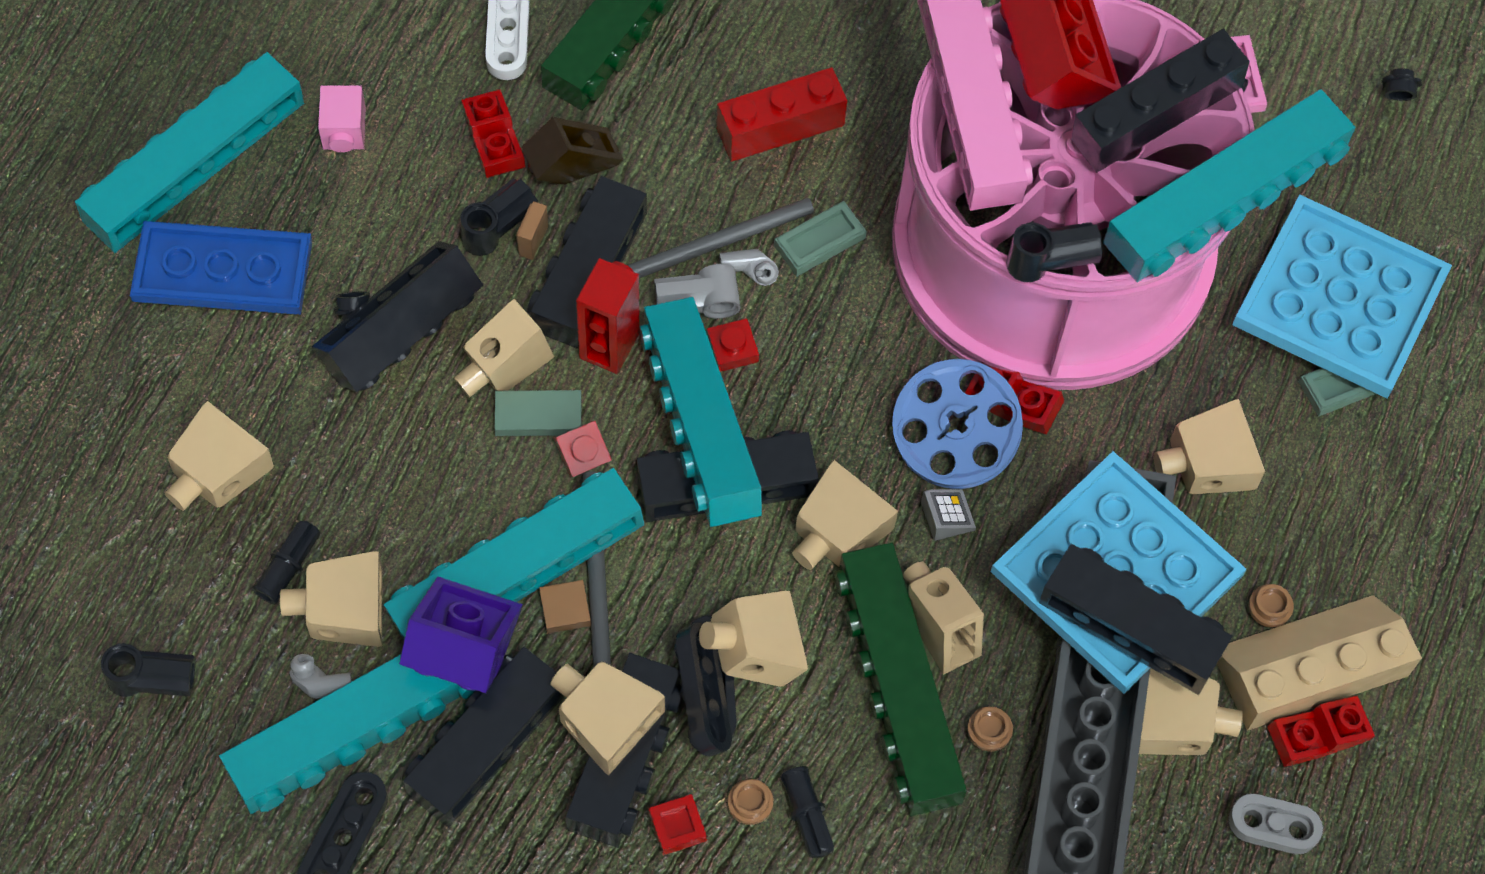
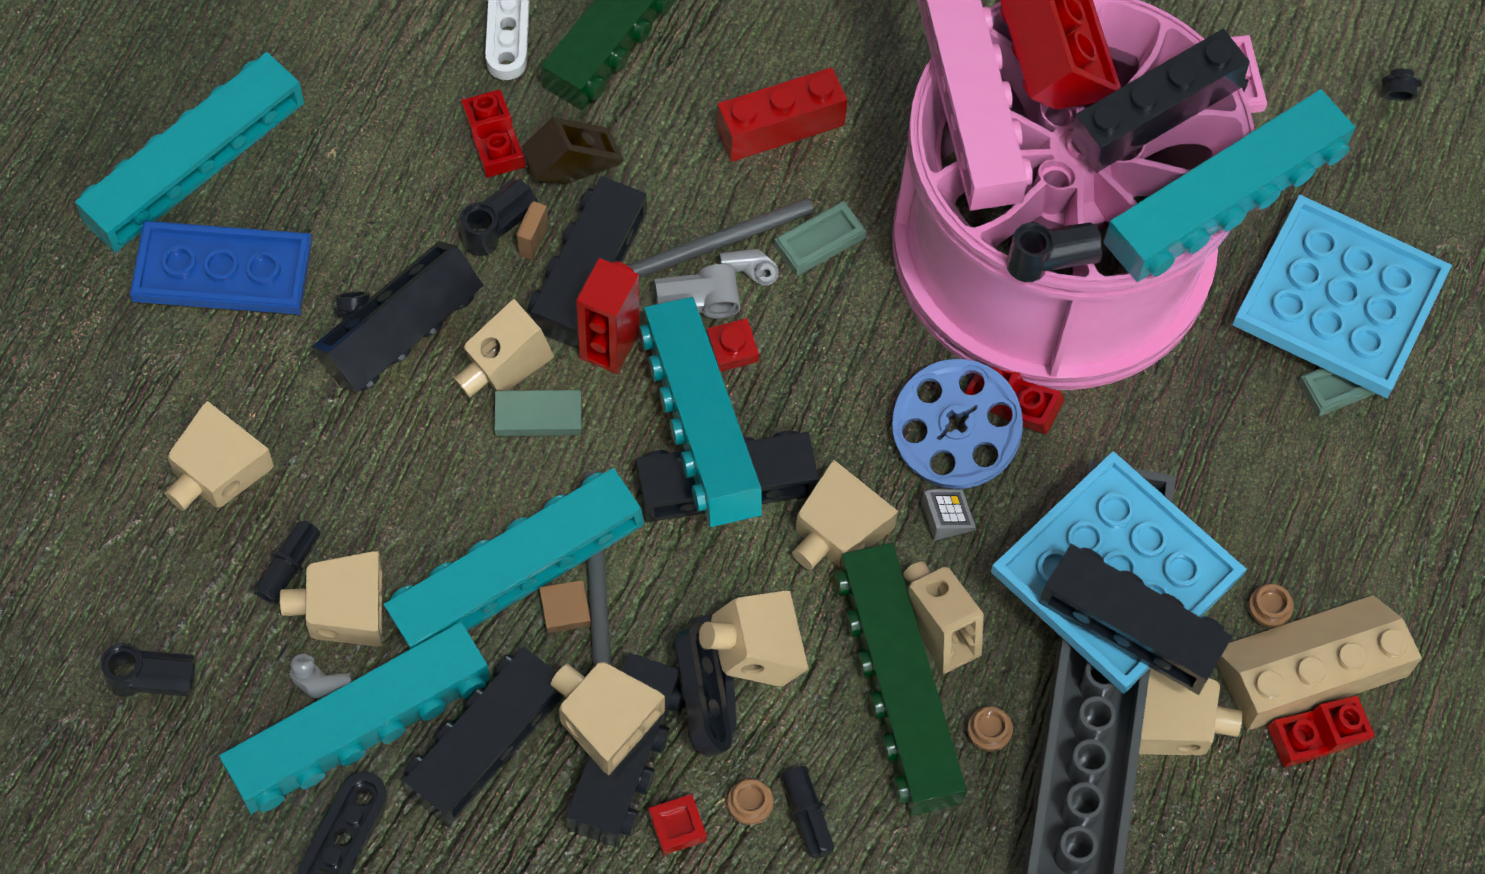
bright pink brick [318,86,366,152] -> none
dark purple slope [399,577,523,693] -> none
plate [553,421,612,477] -> none
tan torso [1154,399,1265,494] -> none
light grey plate [1229,794,1323,854] -> none

